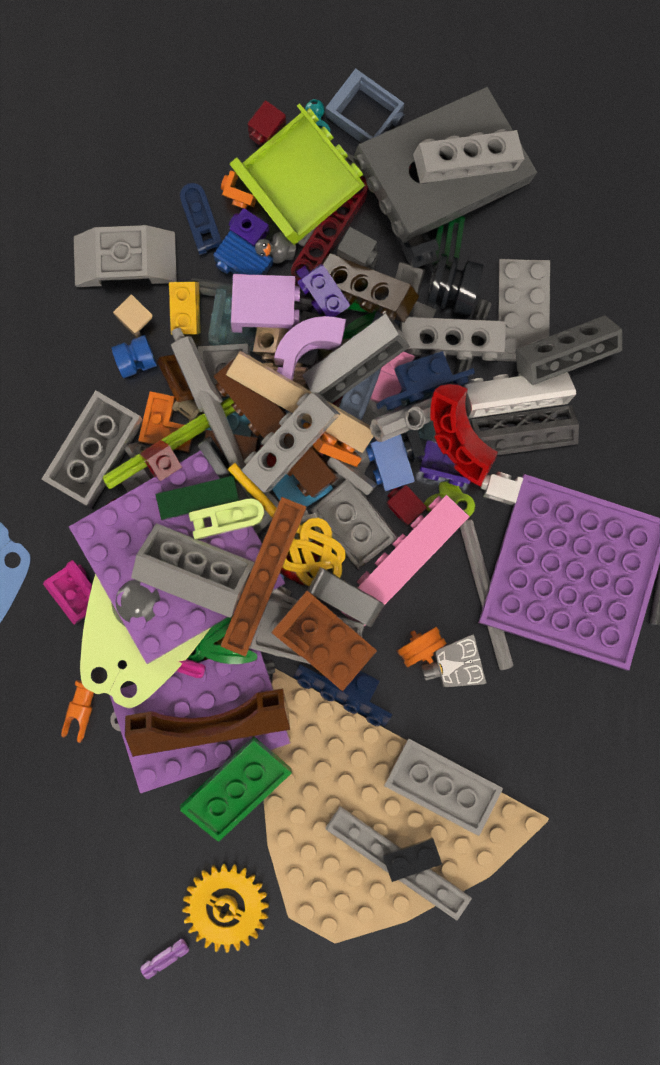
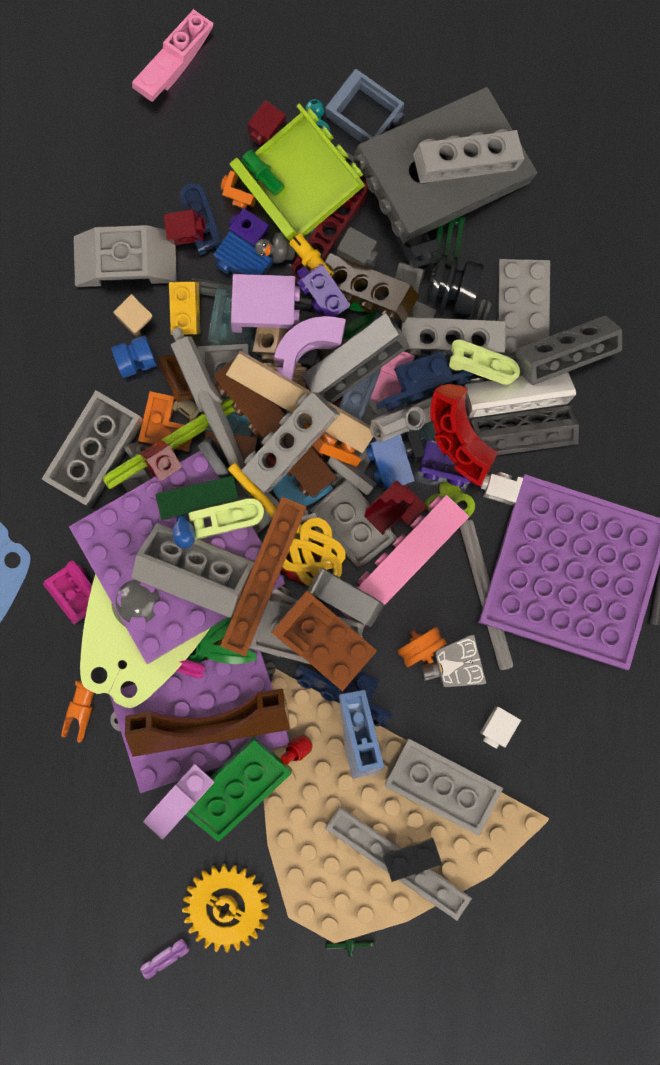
none -> bright pink slope [132,9,214,102]
none -> lavender arch [143,764,215,840]
none -> dark red brick [164,209,206,245]
none -> blue cylinder [173,515,195,548]
none -> green axle [241,150,284,196]
none -> red cylinder [281,735,313,765]
none -> yellow pin [289,234,334,277]
none -> dark green piece [325,939,375,957]
none -> medium blue slope [339,690,384,779]
none -> dark red piece [364,480,416,535]
none -> yellowish green plate [449,340,520,385]
none -> white brick [480,706,521,749]

